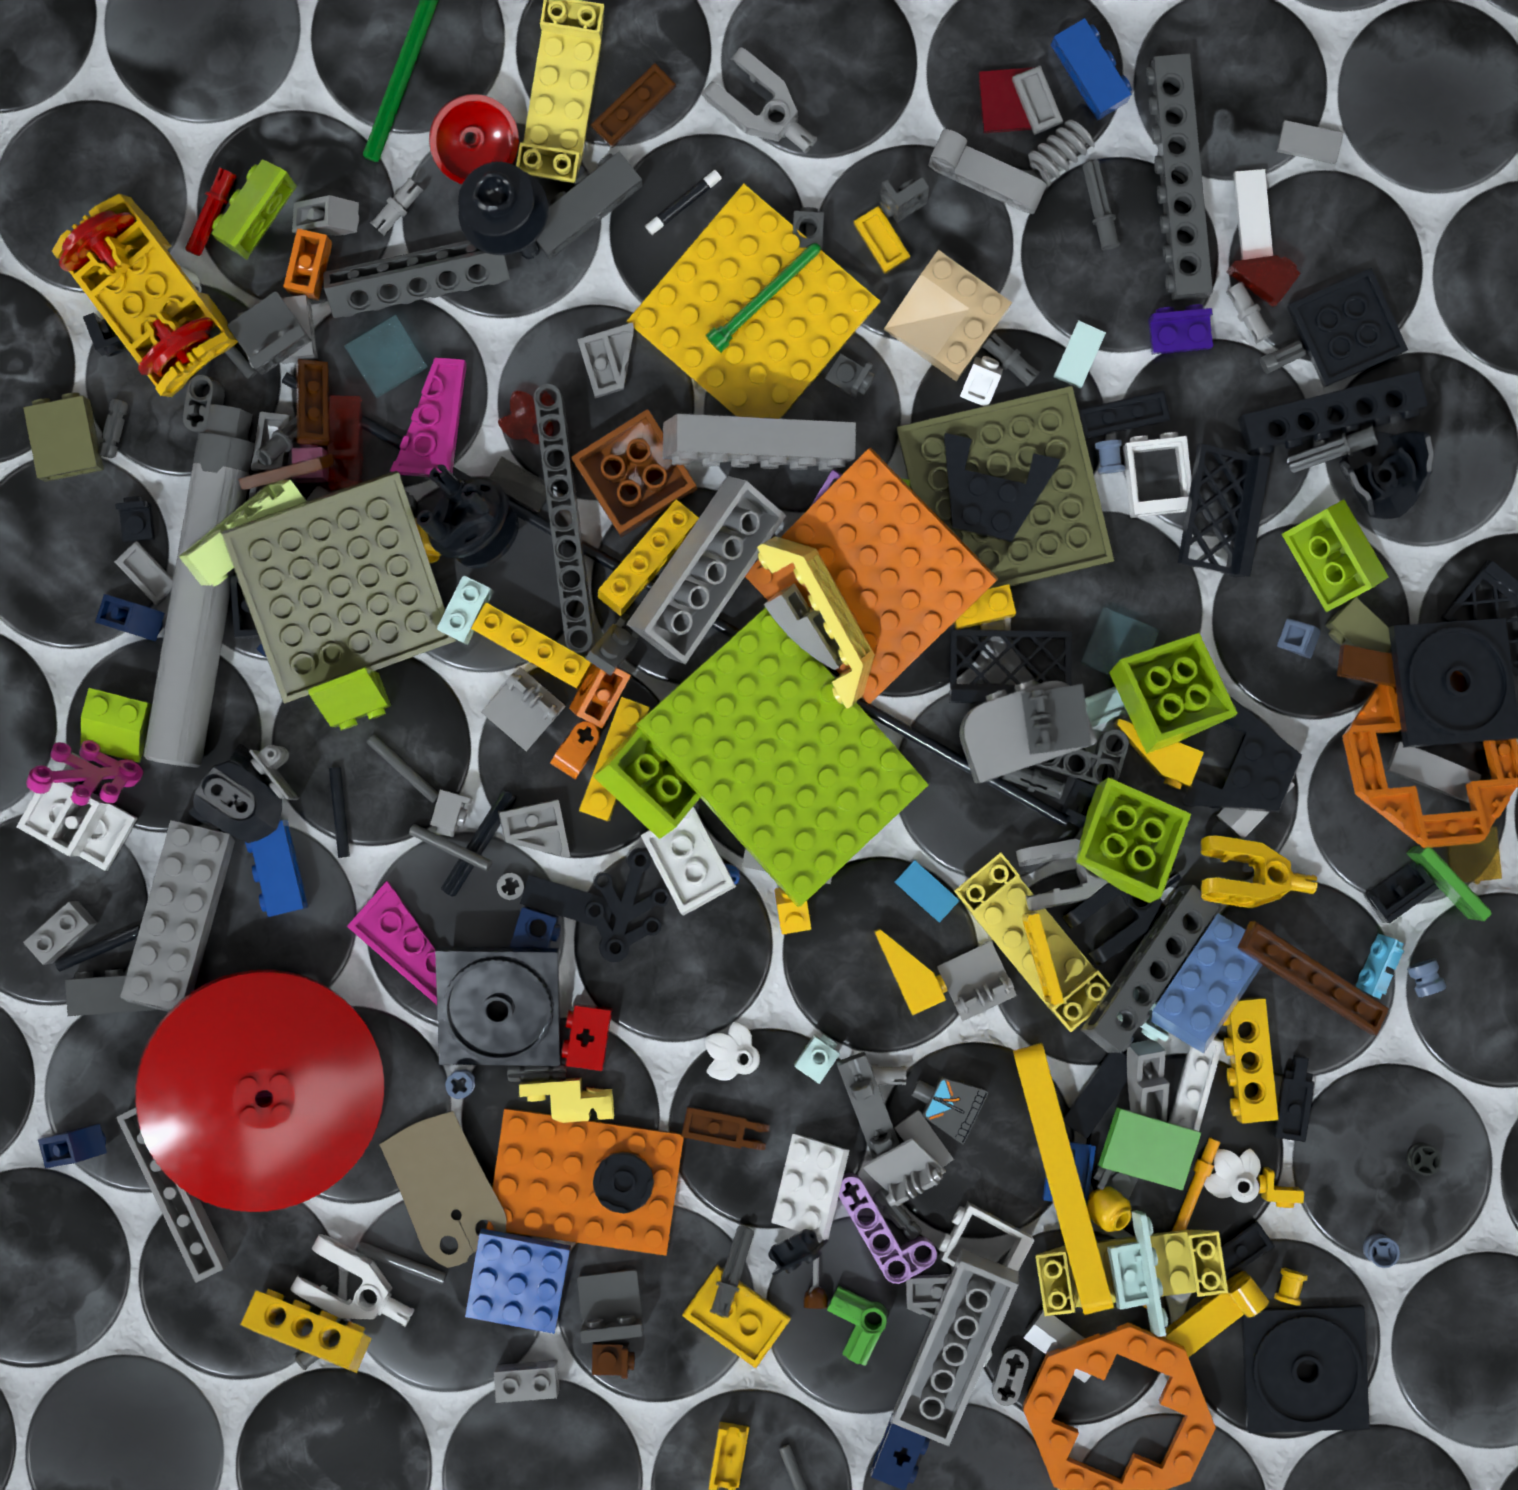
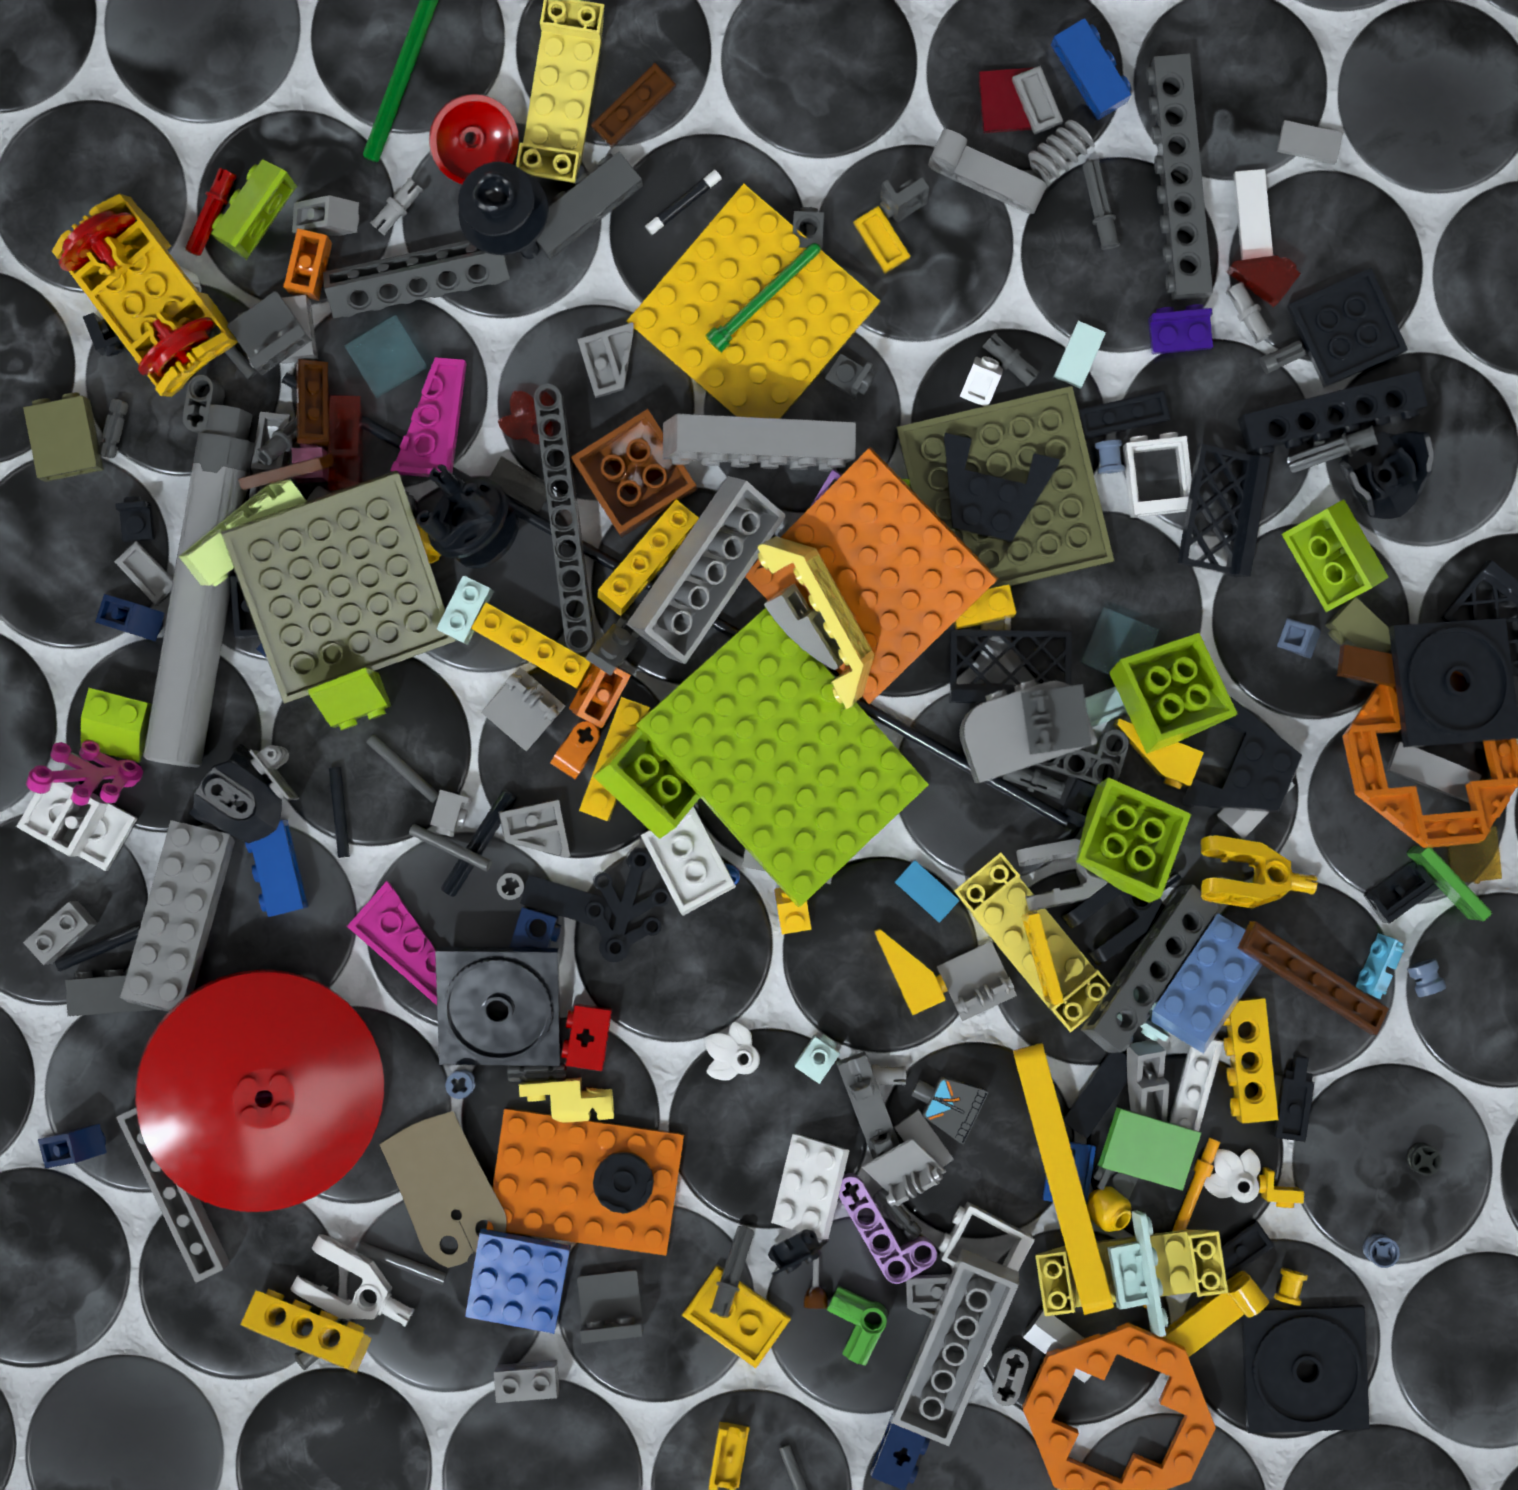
reddish brown bracket [592,1342,635,1379] -> none
reddish brown hinge [681,1106,770,1150] -> none
light grey piece [701,47,817,153] -> none
tan slope [884,250,1012,382] -> none

